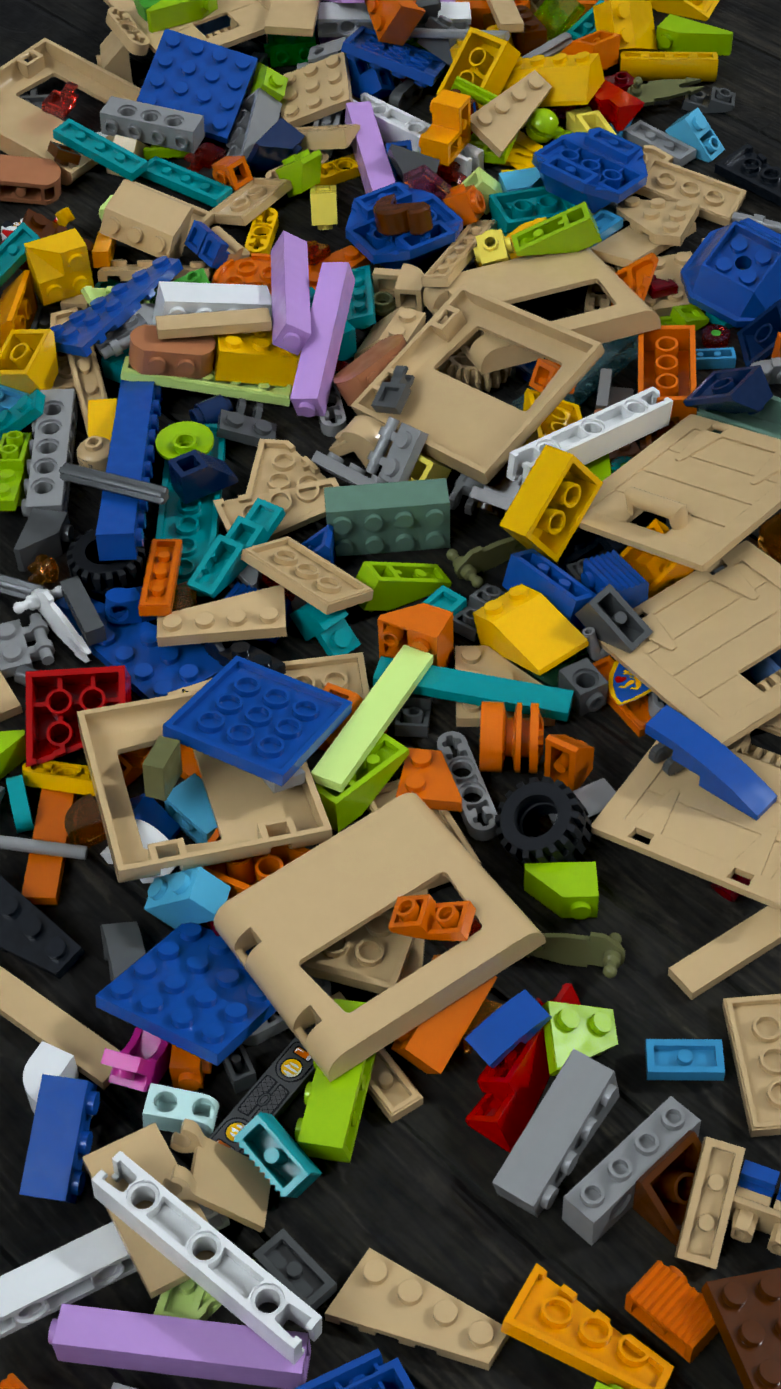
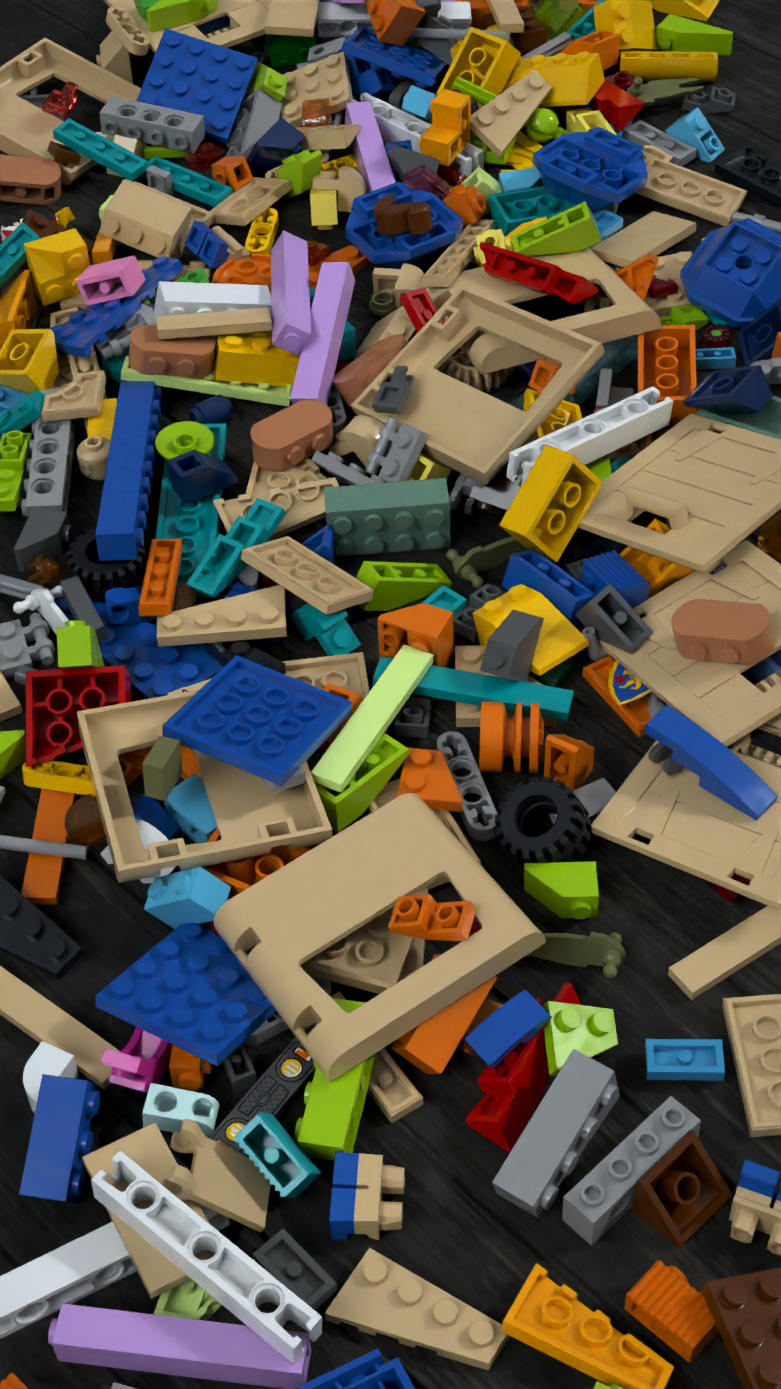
teal beam [5,775,34,833] -> none
dark grey axle [59,463,169,505] -> none
dark grey slope [100,921,146,982] -> none
dark grey hinge [216,398,277,447] -> none
teal plate [347,265,376,329] -> none
dark grey brick [558,657,609,717] -> none
tan plate [616,196,699,246] -> none
tan plate [674,1136,746,1269] -> none
none -> tan tile [41,370,107,422]
none -> lime slope [56,620,105,669]
none -> bright pink brick [75,255,146,306]
none -> light grey tile [146,165,174,196]
none -> nougat brick [250,400,334,471]
none -> clear orange brick [302,98,332,127]
none -> tan brick [313,166,367,212]
none -> tan hips [329,1151,405,1240]
none -> red plate [399,287,444,333]
none -> medium azure brick [401,85,437,124]
none -> red wedge [479,242,599,305]
none -> dark grey slope [480,610,544,682]
none -> nougat brick [671,599,775,665]

